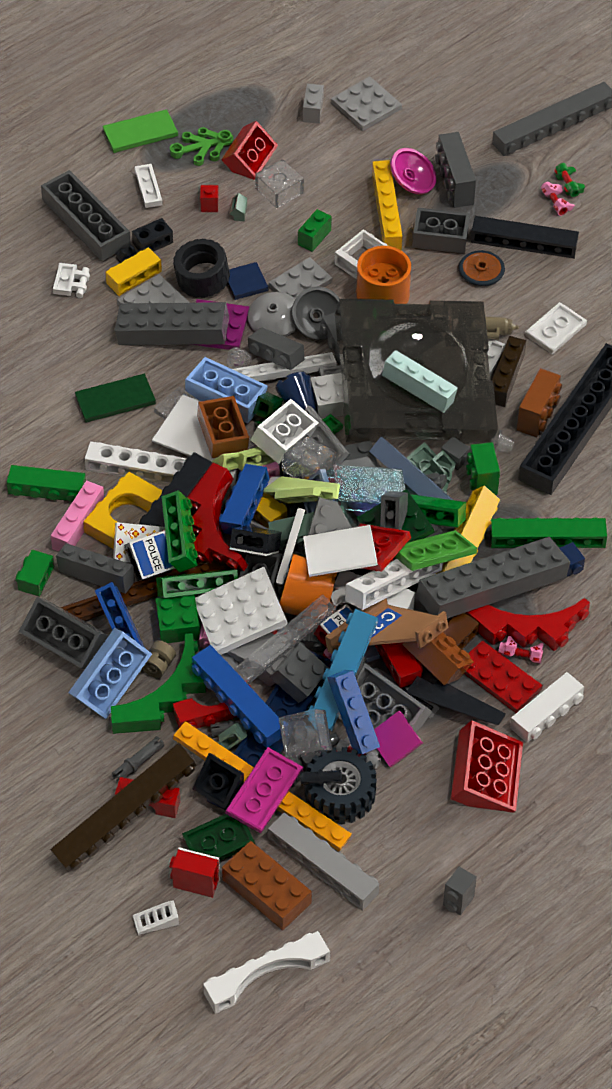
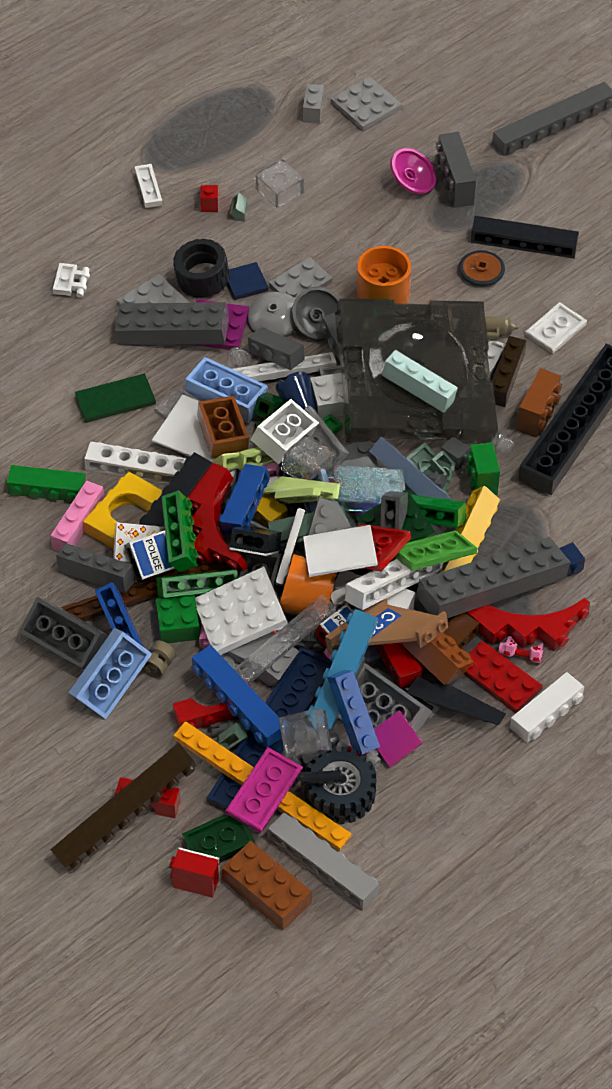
green brick [15,550,55,597] -> none
dark grey brick [41,170,131,261] -> none
bright green tile [103,109,178,153] -> none
yellow brick [105,247,162,296] -> none
green arch [111,633,206,734] -> none
dark grey pin [112,736,164,782] -> none
black tile [116,244,137,263] -> none
black brick [132,218,173,252] -> none
white slope [133,900,179,935] -> none
bright green plant [170,127,233,166] -> none
black slope [192,753,244,809] -> none
white arch [203,931,330,1014] -> none
red slope [221,121,278,180] -> none
dark grey brick [269,643,330,703] -> none
green brick [298,209,332,252] -> none
white window [335,229,388,279] -> none
yellow brick [372,160,402,251] -> none
dark grey brick [412,208,470,254] -> none
dark grey brick [443,866,477,915] -> none
red slope [451,721,523,813] -> none
green brick [490,517,607,548] -> none
bright pink piece [541,182,575,216] -> none
green piece [554,163,585,197] -> none

